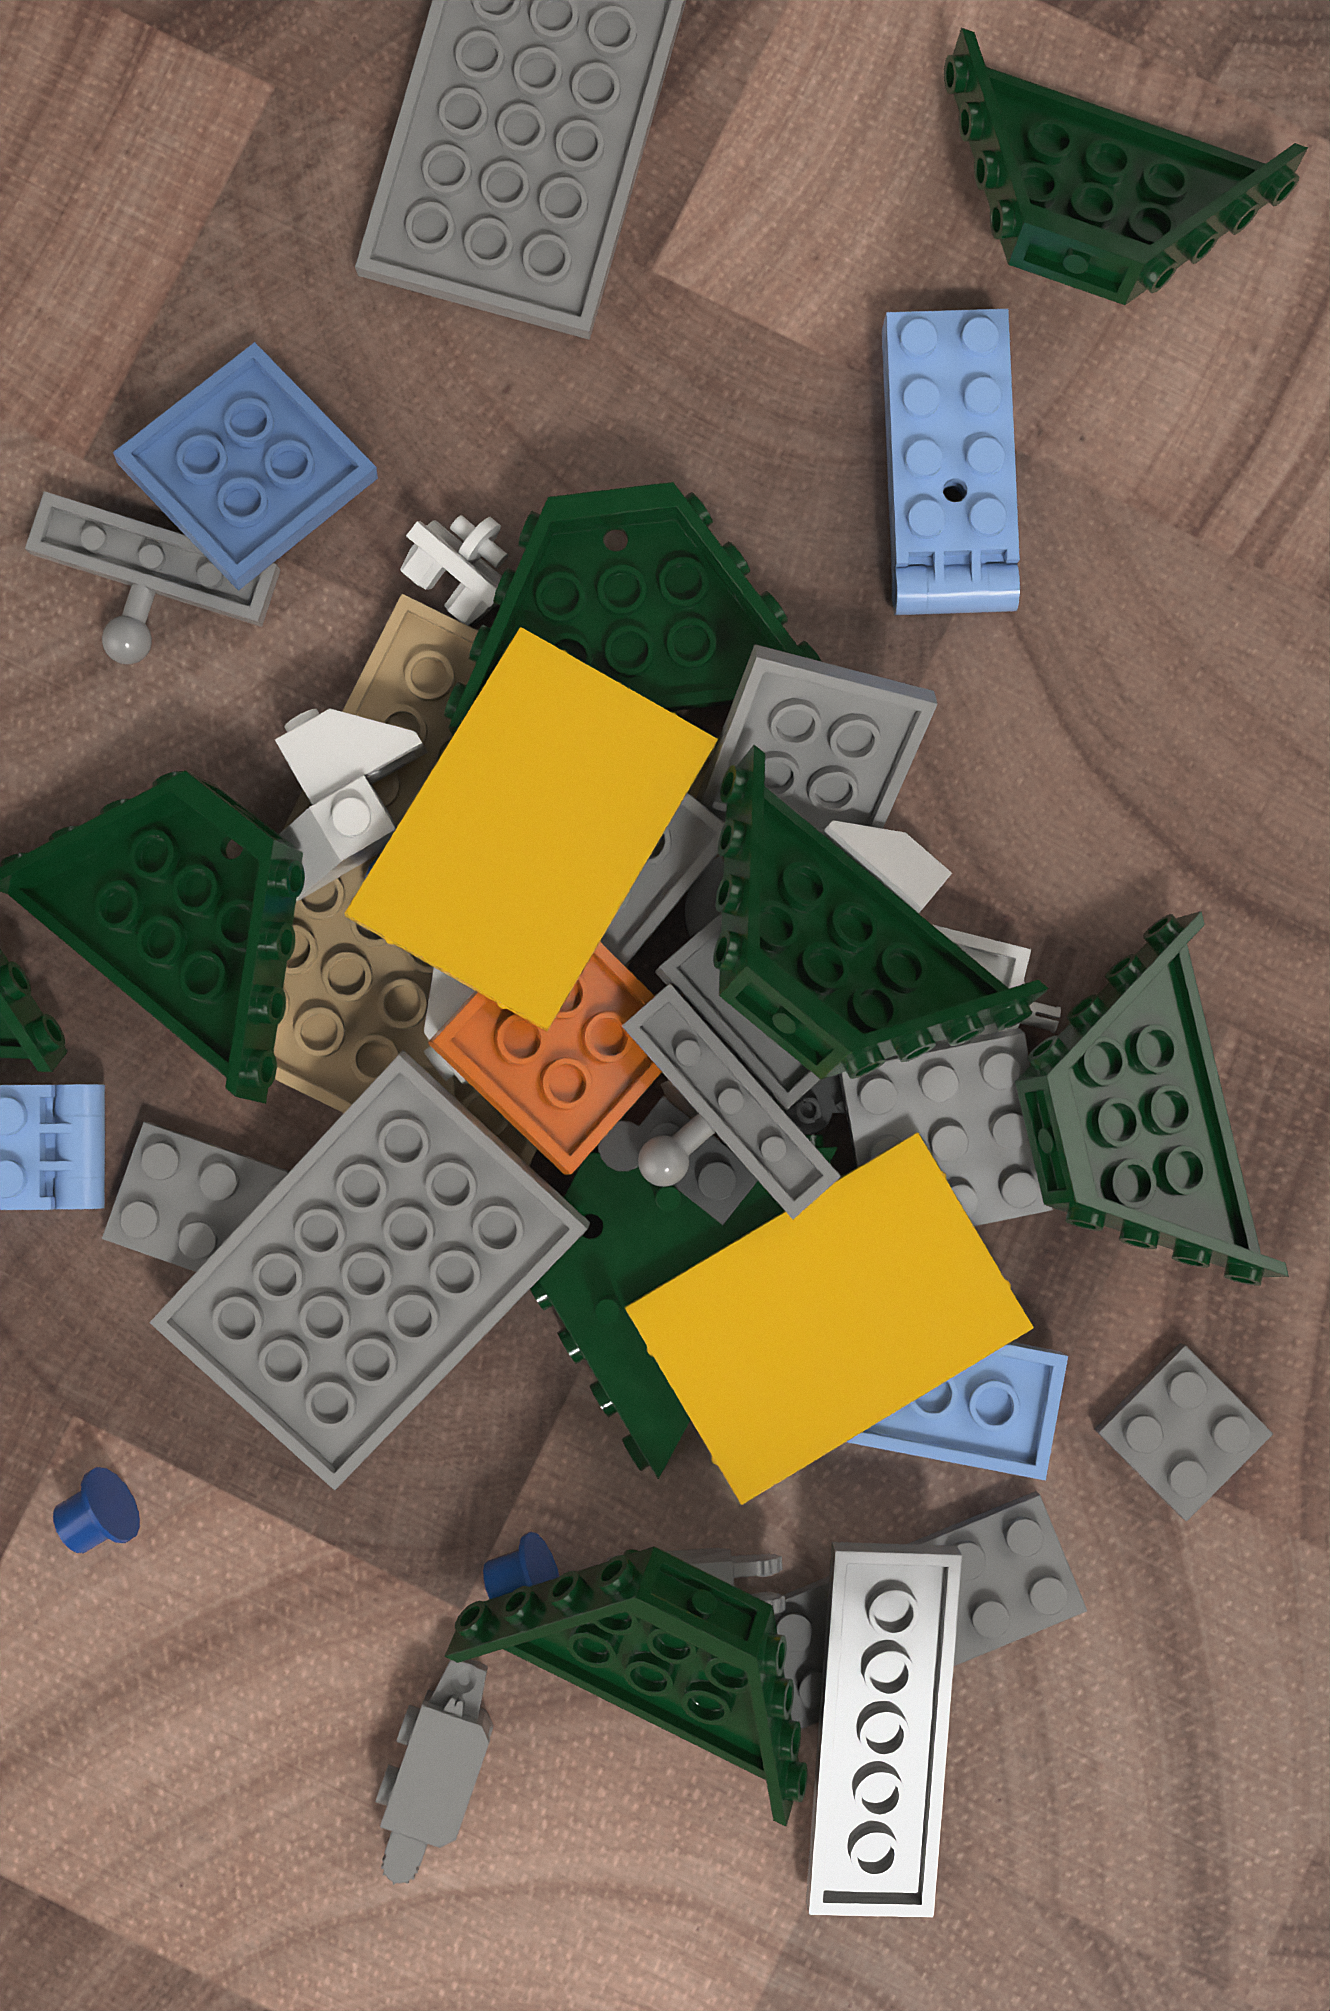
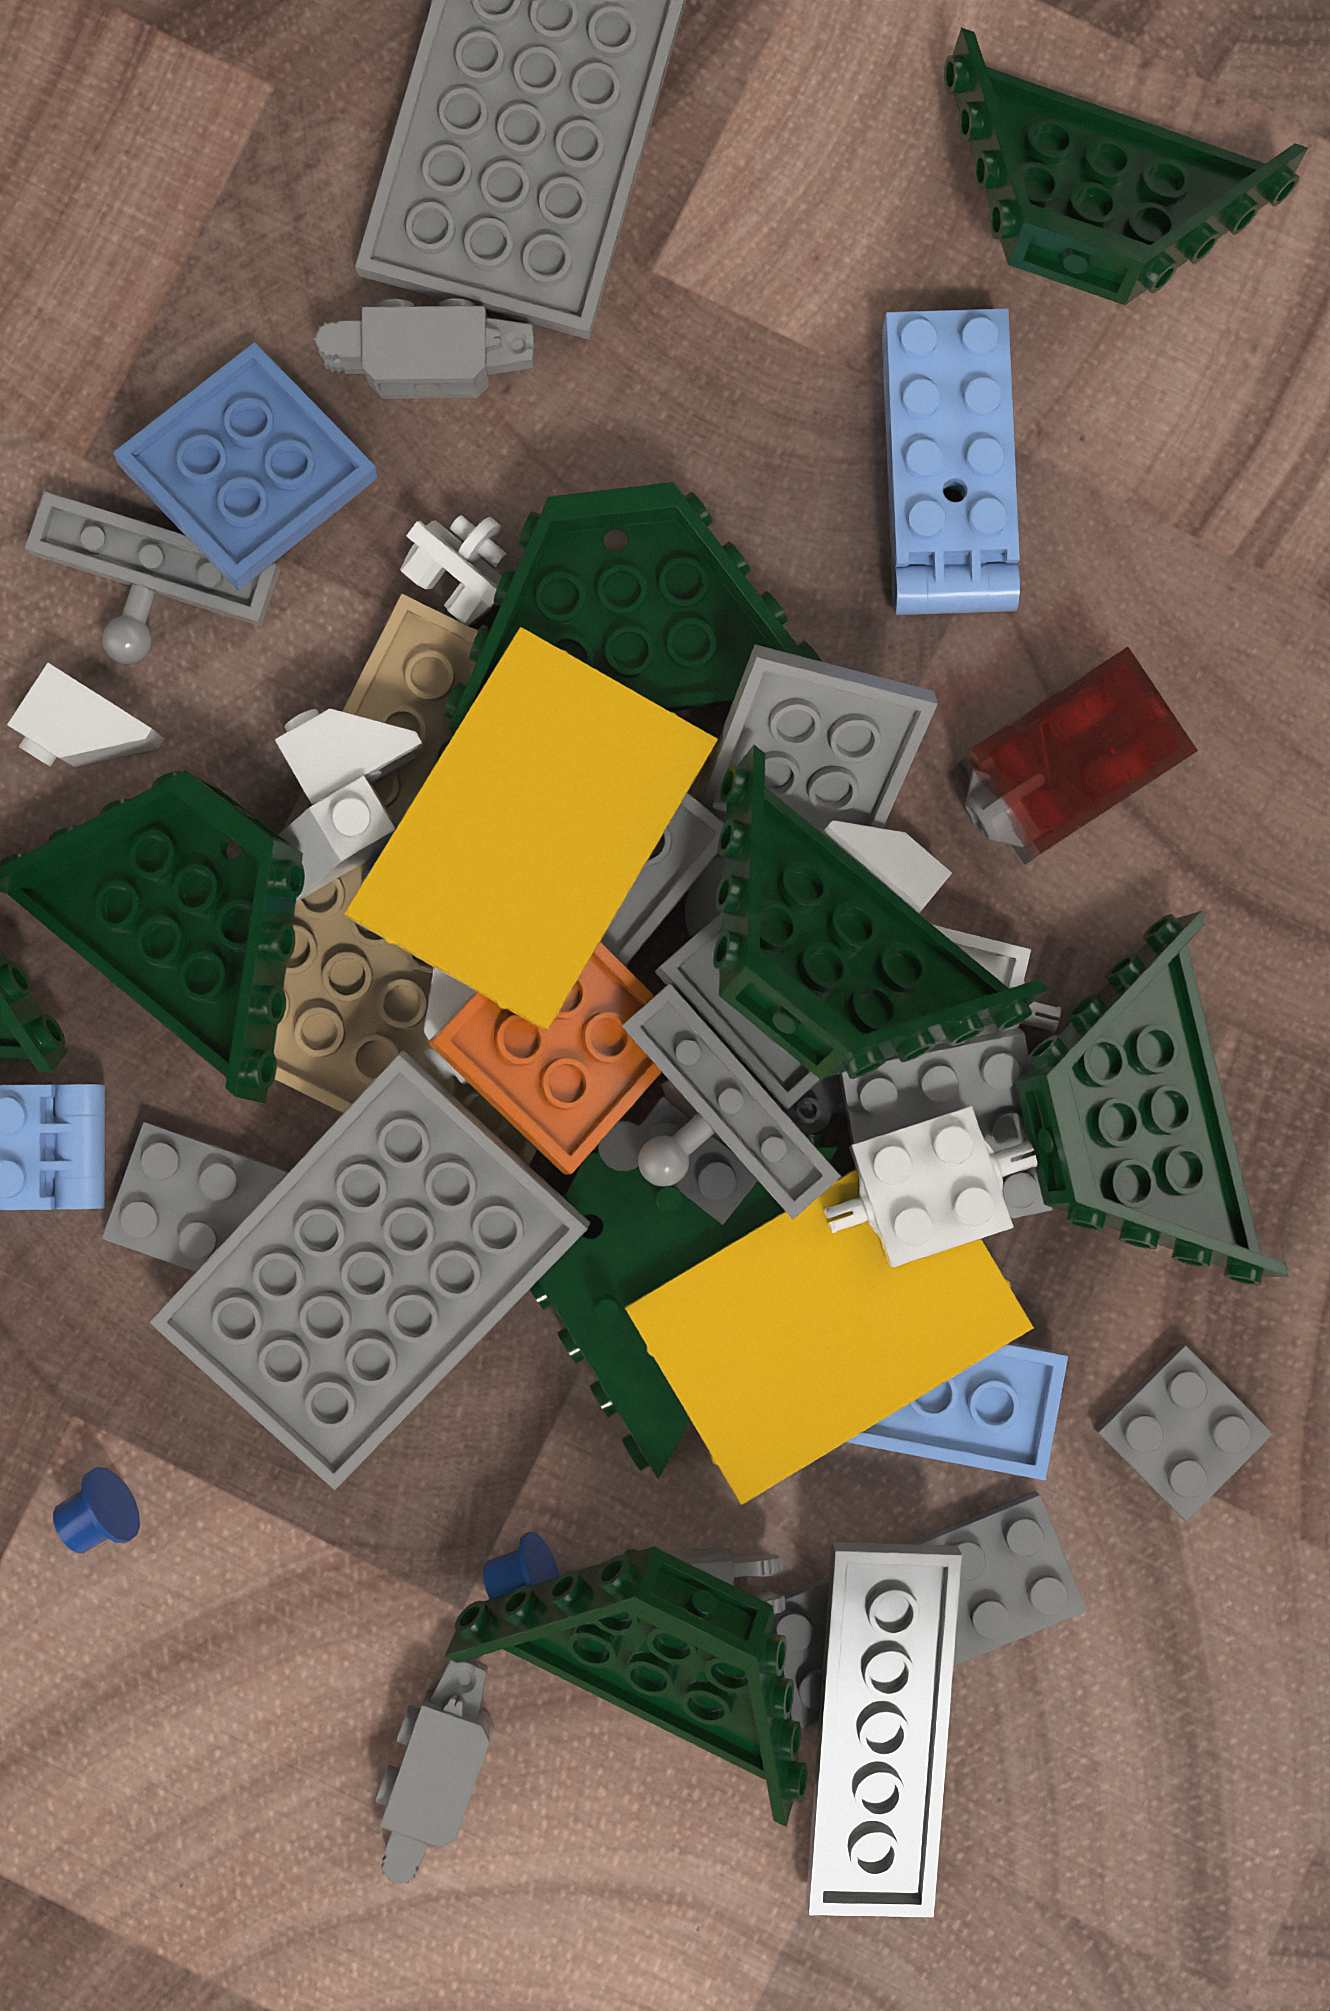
none -> white slope [7,663,165,767]
none -> light grey hinge [313,299,535,399]
none -> white plate [824,1106,1037,1268]
none -> clear red piece [958,647,1198,865]

